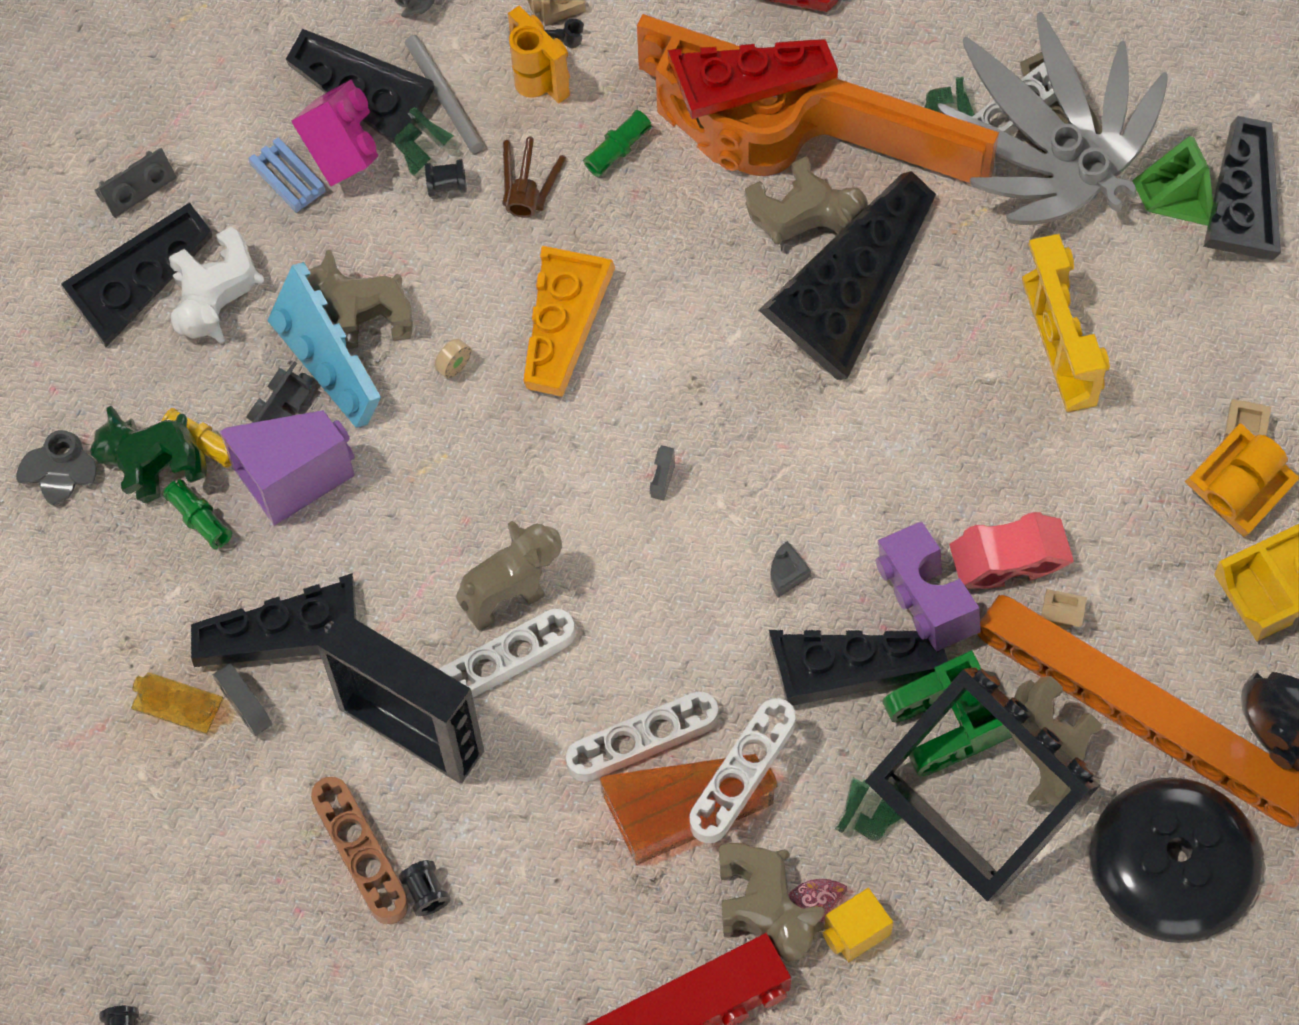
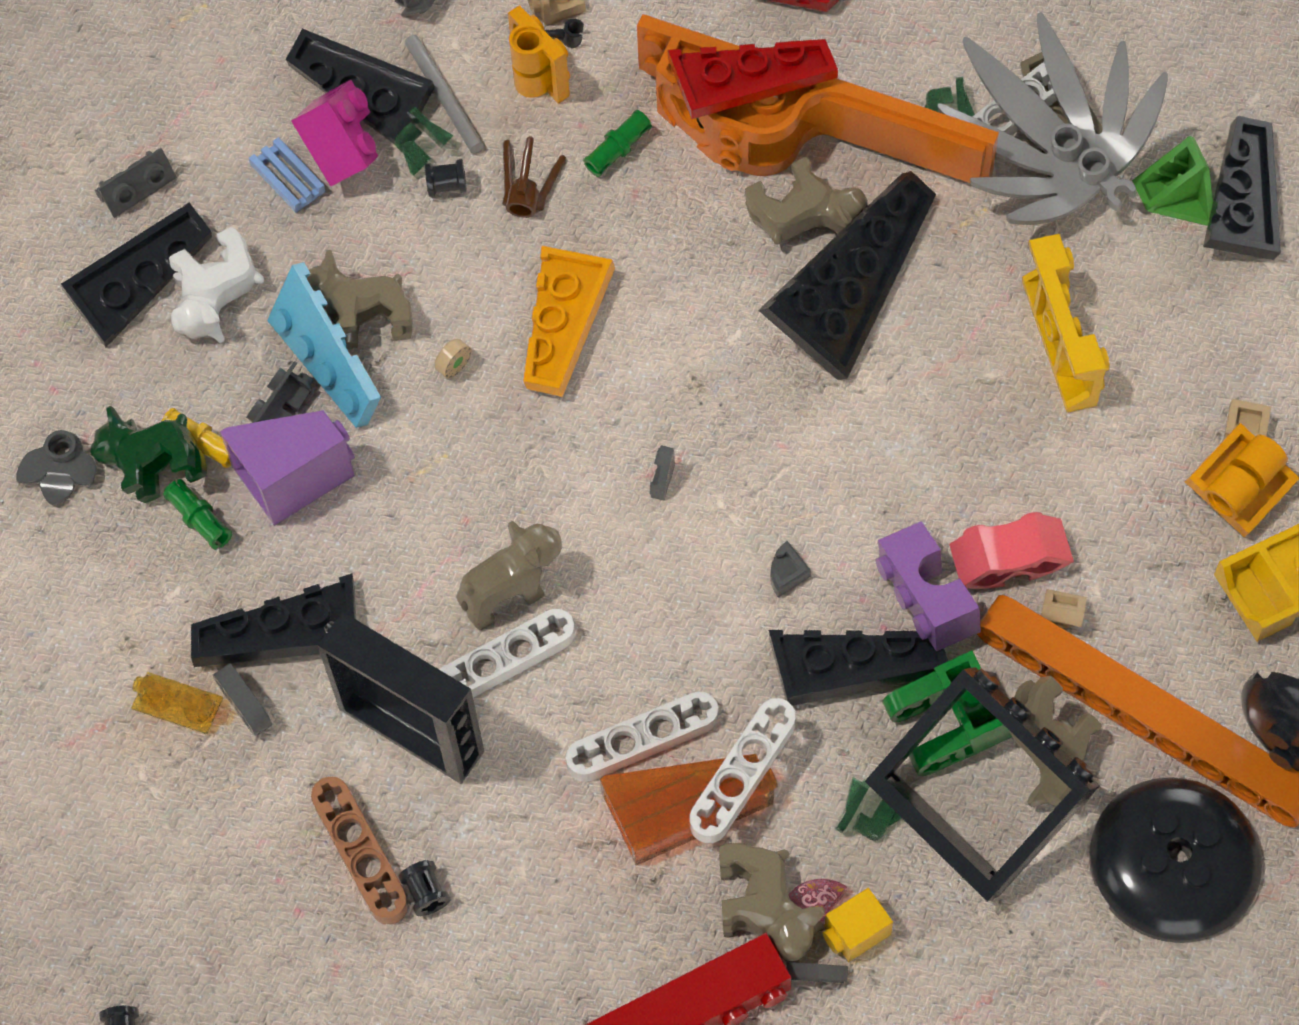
none -> dark grey tile [786,962,848,983]

